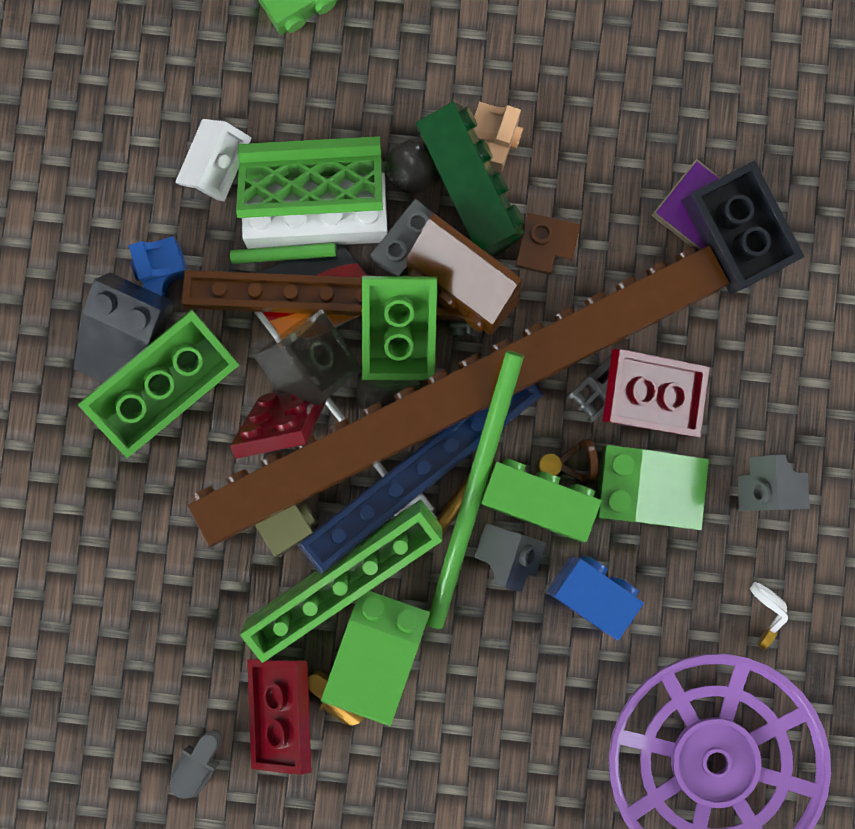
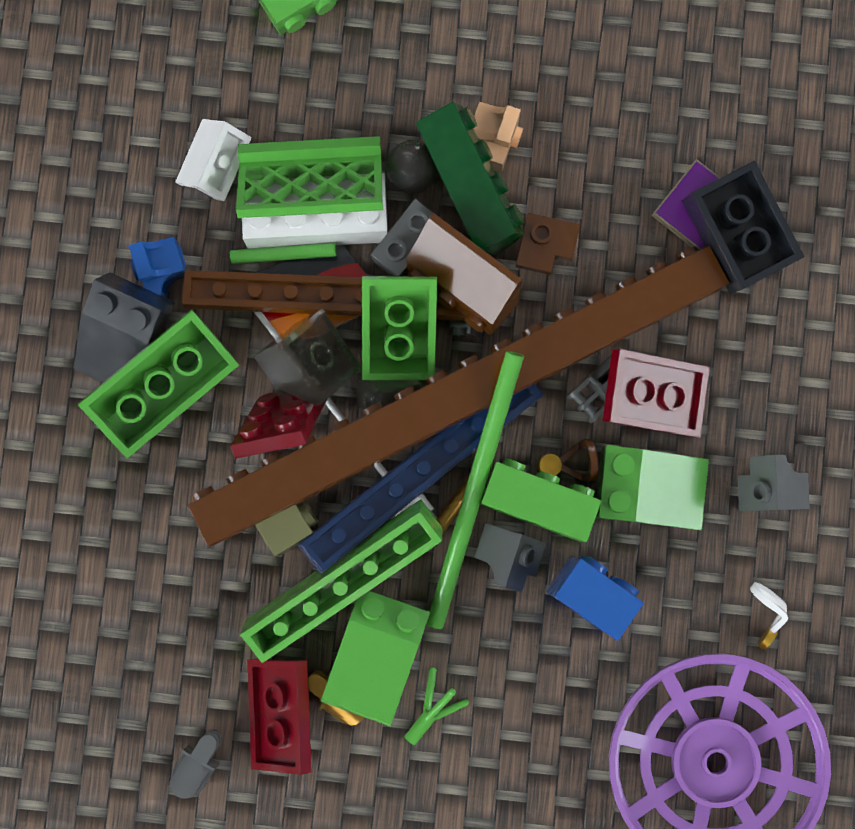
none -> bright green plant [404,667,469,745]

